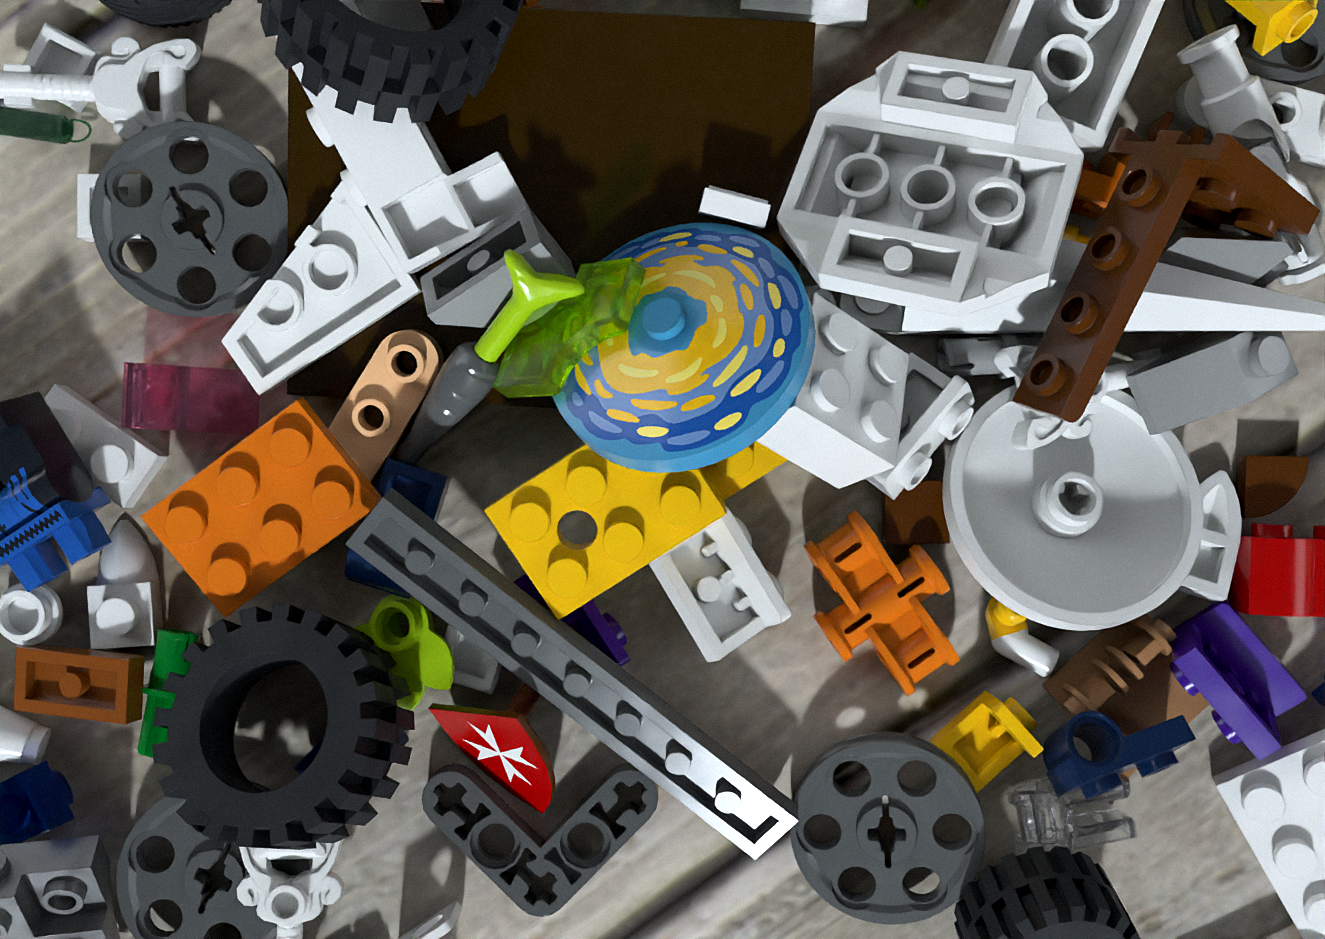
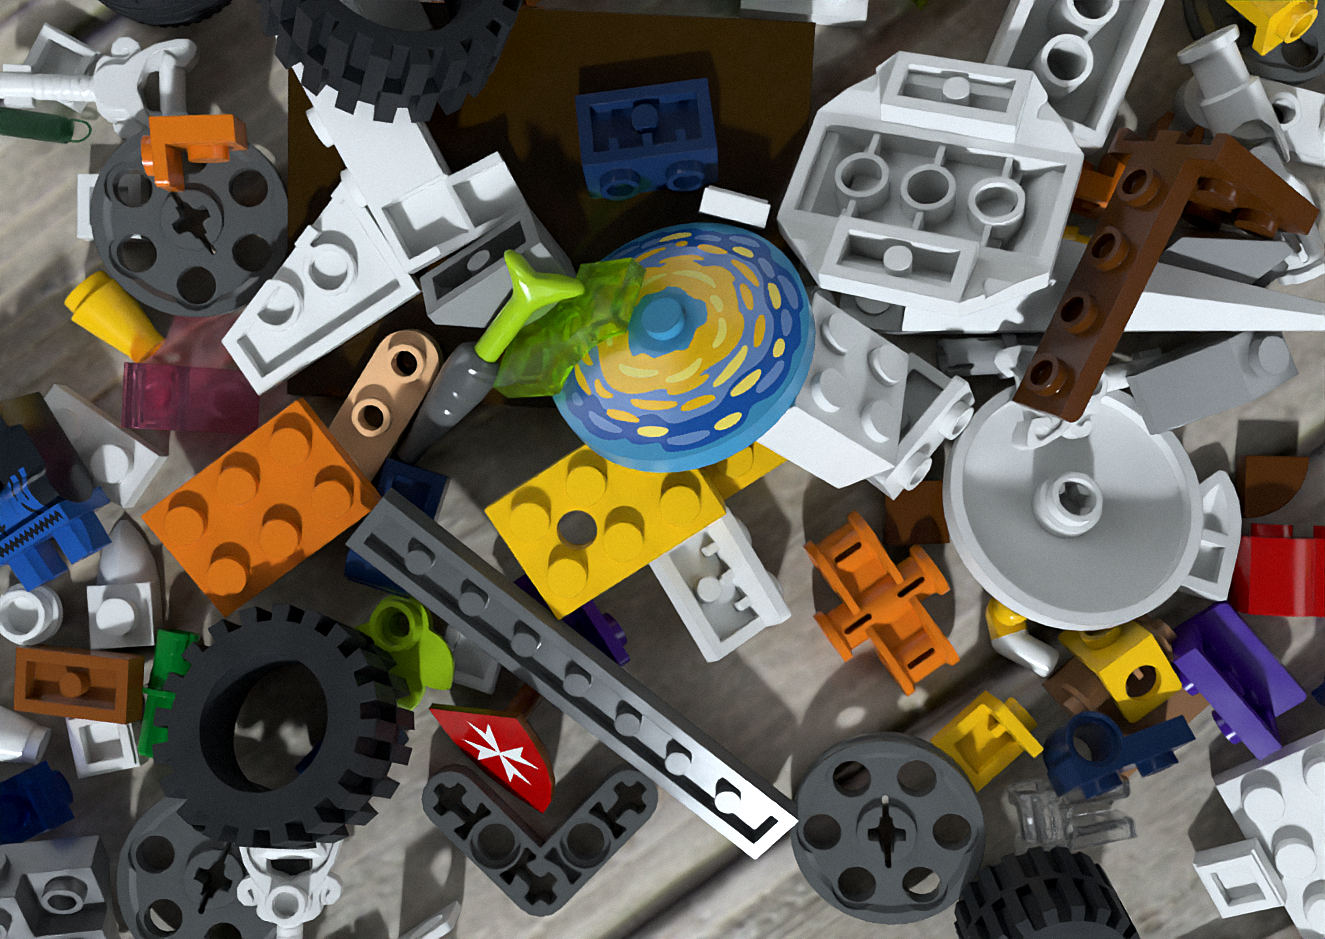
none -> yellow cone [64,270,166,365]
none -> white tile [65,717,149,779]
none -> orange bracket [141,114,248,192]
none -> dark blue bracket [575,78,719,201]
none -> yellow bracket [1058,620,1182,723]
none -> white tile [1192,838,1287,918]

